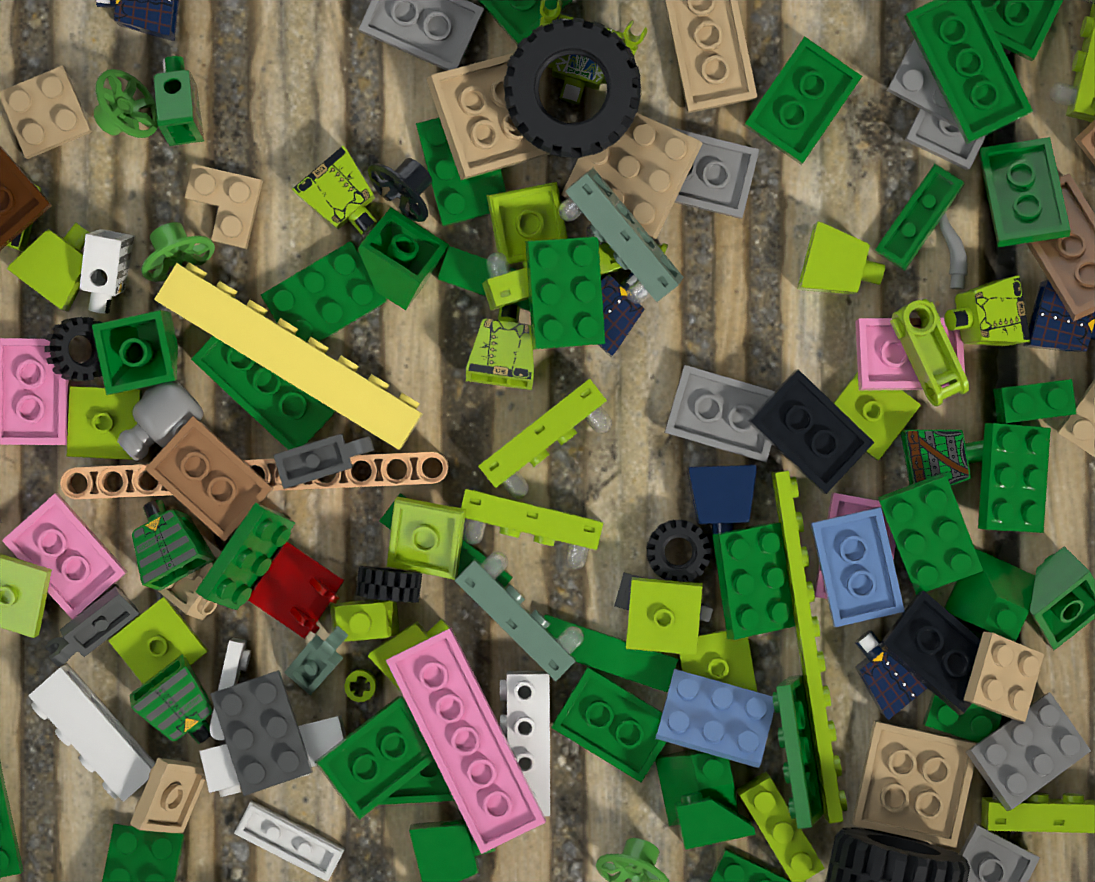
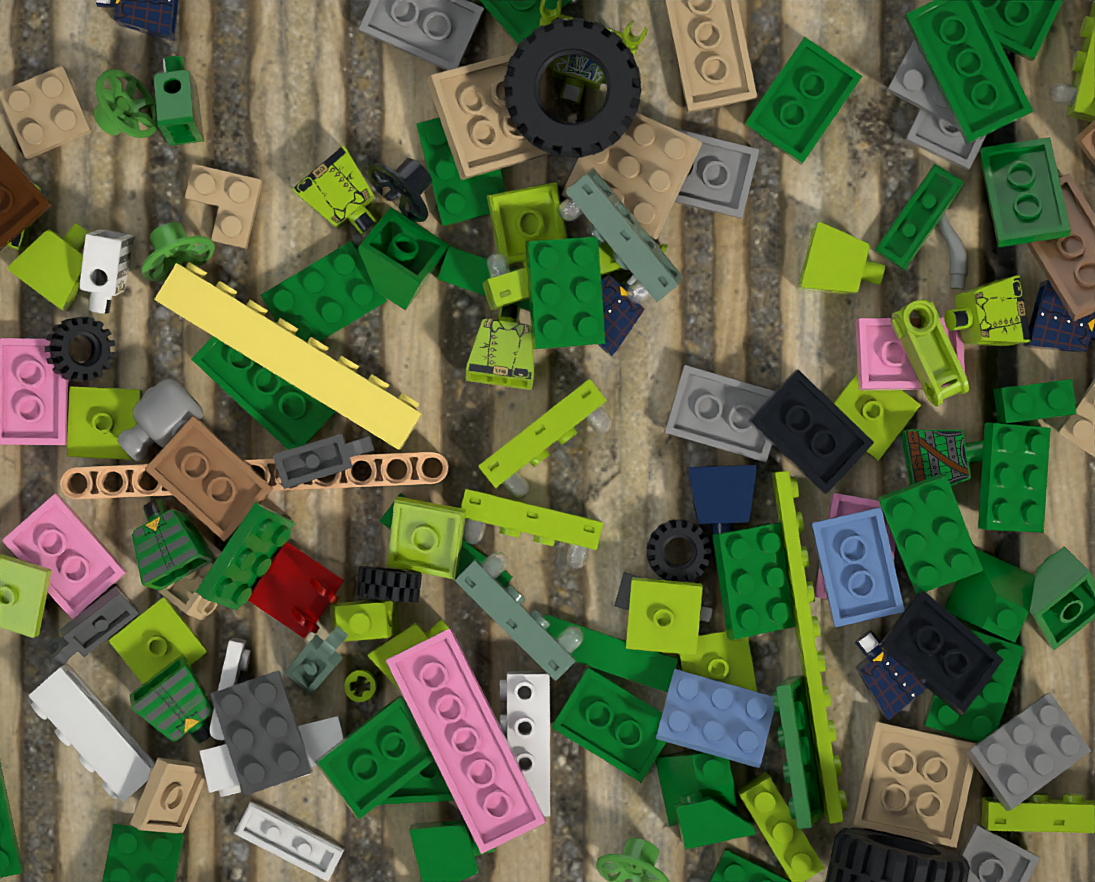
green slope [92,310,178,395] -> none
tan plate [964,632,1044,722] -> none

